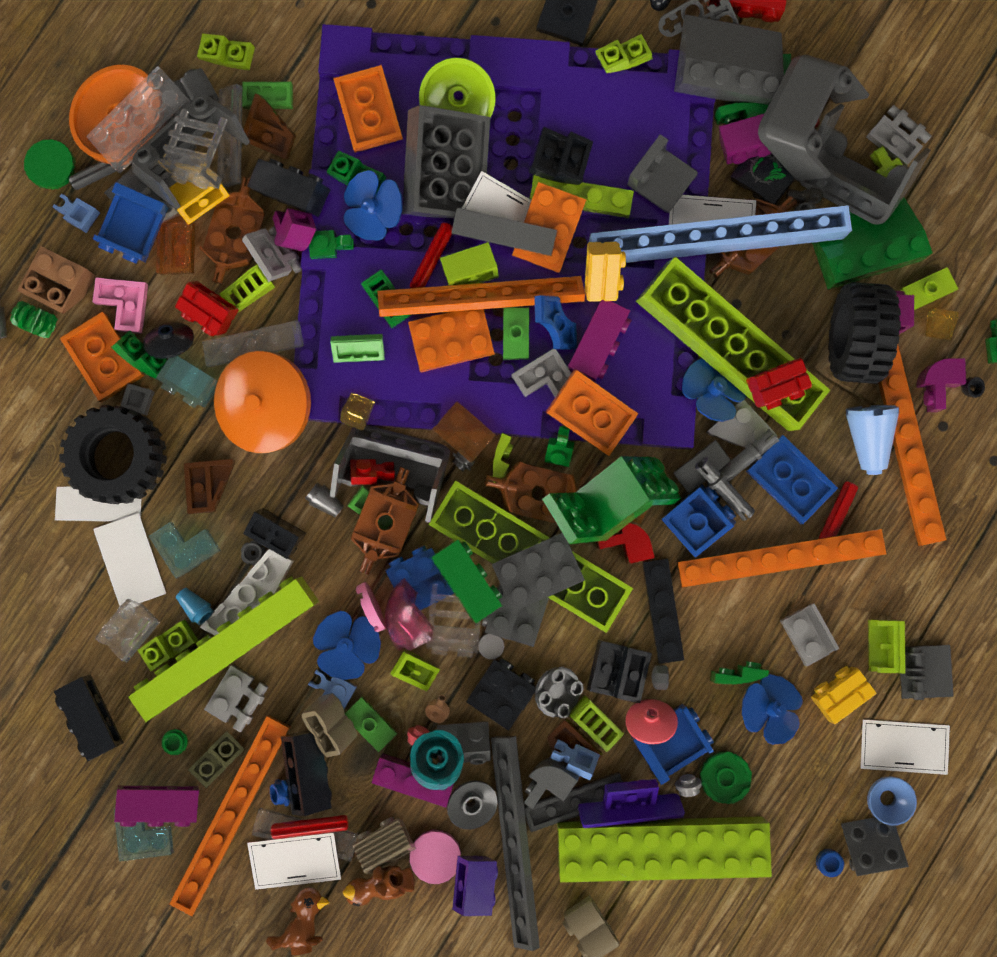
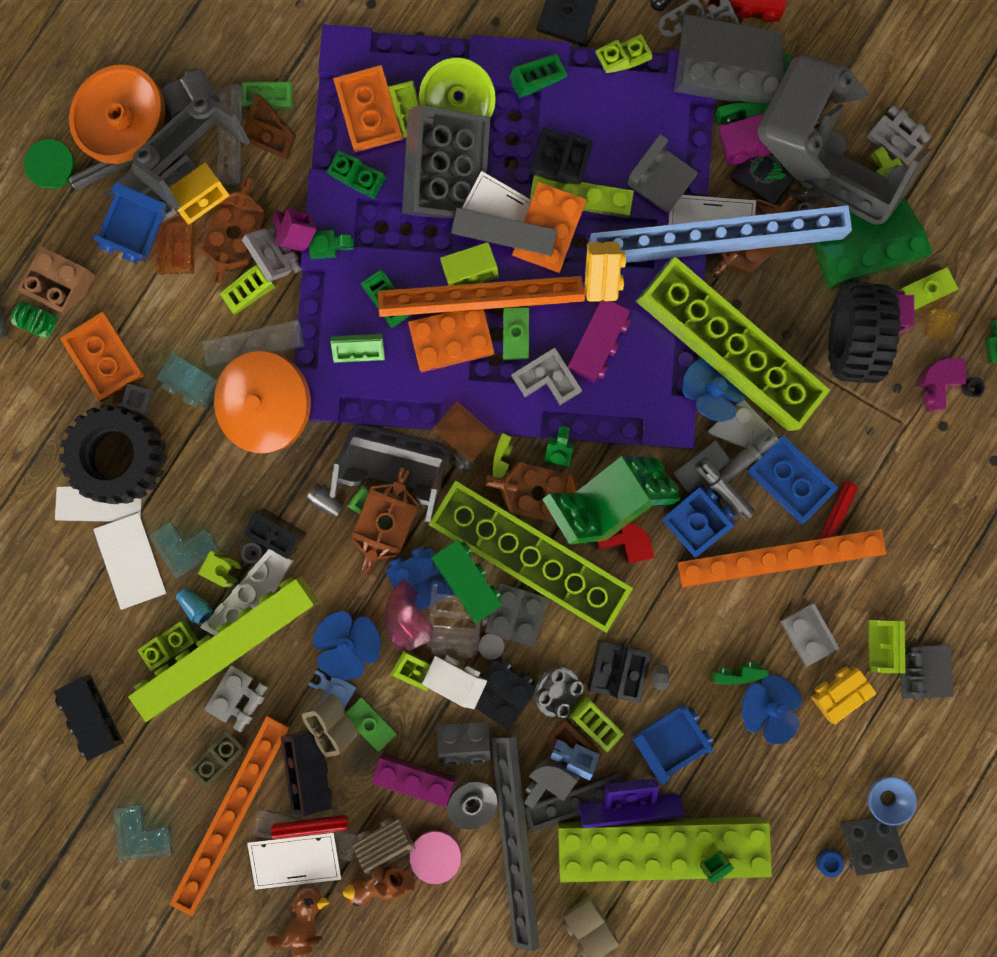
medium blue plate [52,194,100,233] -> none
clear plate [86,66,191,173] -> none
bright pink plate [92,278,148,334] -> none
clear bracket [95,599,160,662] -> none
green slope [111,330,171,379] -> none
magenta brick [114,785,199,827] -> none
black dish [143,322,194,359] -> none
clear plate [157,109,227,189] -> none
green plate [162,729,188,755] -> none
red brick [175,281,239,336] -> none
reddish brown wing [184,459,235,514] -> none
lime slope [197,34,255,70] -> none
black brick [247,158,331,218] -> none
blue plate [270,779,290,806] -> none
clear yellow slope [340,393,375,430] -> none
blue piece [344,170,403,240] -> none
red plate [350,459,395,485] -> none
bright pink tile [356,582,387,632] -> none
coral plate [407,725,429,746] -> none
red axle [410,222,453,288] -> none
teal brick [410,730,464,790] -> none
medium nougat piece [425,695,450,723] -> none
dark purple brick [452,856,498,916] -> none
dark grey plate [492,533,585,612] -> none
blue tile [534,295,577,350] -> none
orange plate [546,369,638,456] -> none
coral dish [626,699,678,744] -> none
black plate [642,559,684,664] -> none
light grey plate [675,774,702,797] -> none
green tile [700,751,752,804] -> none
red brick [746,358,812,410] -> none
light blue cone [846,405,899,475] -> none
white sticker [861,720,950,775] -> none
orange plate [878,344,946,546] -> none
none -> lime hinge [198,550,242,587]
none -> lime plate [389,80,420,138]
none -> white brick [422,655,487,709]
none -> green slope [510,53,568,98]
none -> green slope [699,850,734,884]

